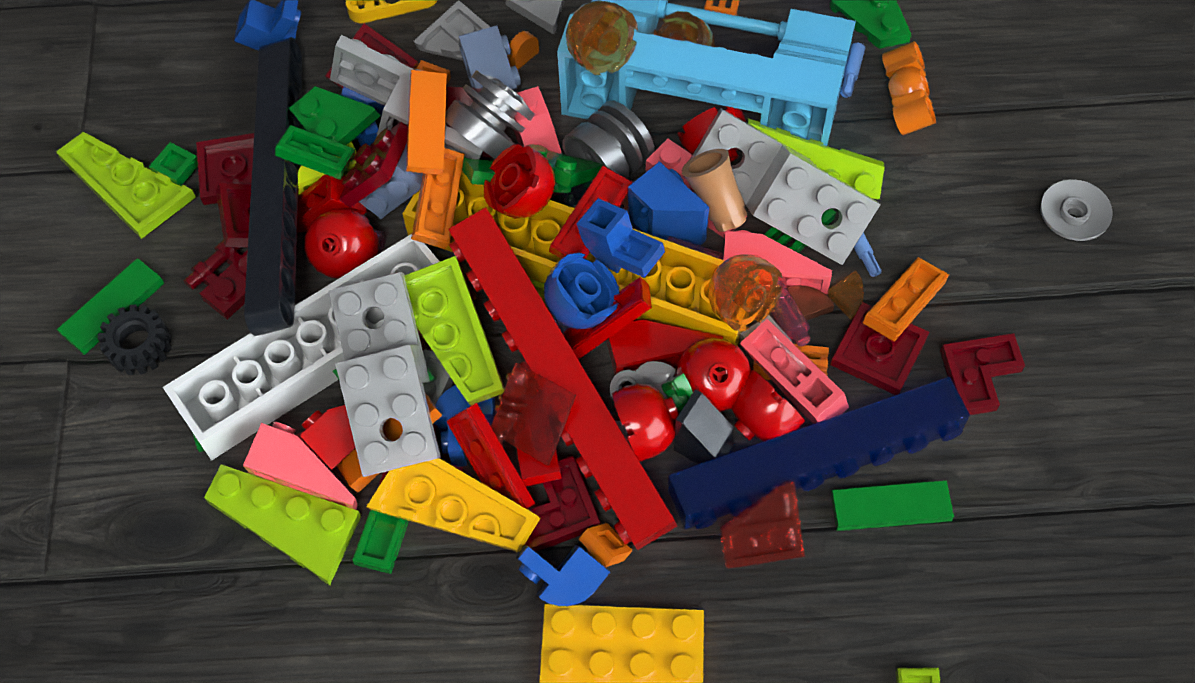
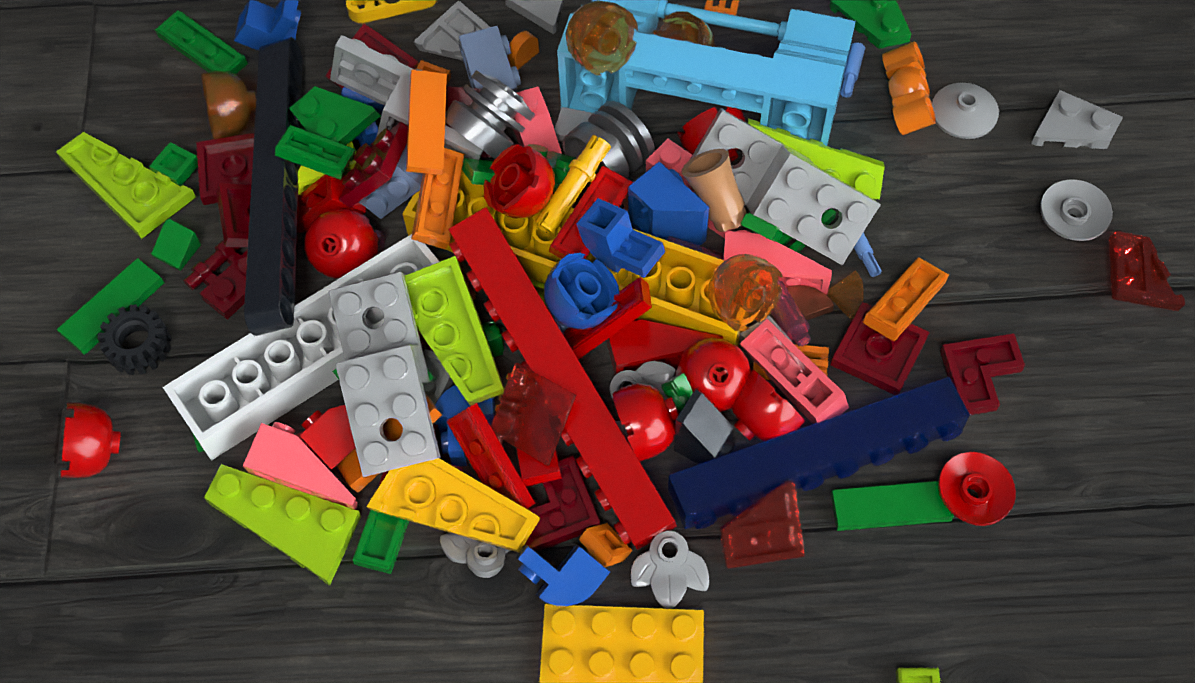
none -> red cylinder [61,402,121,478]
none -> green slope [151,219,201,271]
none -> green tile [155,10,248,84]
none -> clear orange cylinder [201,71,256,139]
none -> light grey plate [440,533,511,578]
none -> green tile [481,320,504,357]
none -> yellow pin [534,135,611,236]
none -> light grey tile [554,107,593,142]
none -> light grey plate [631,531,709,609]
none -> green tile [740,213,784,243]
none -> light grey dish [932,83,999,139]
none -> red dish [938,452,1016,526]
none -> light grey wing [1031,90,1123,149]
none -> clear red wing [1109,231,1185,311]

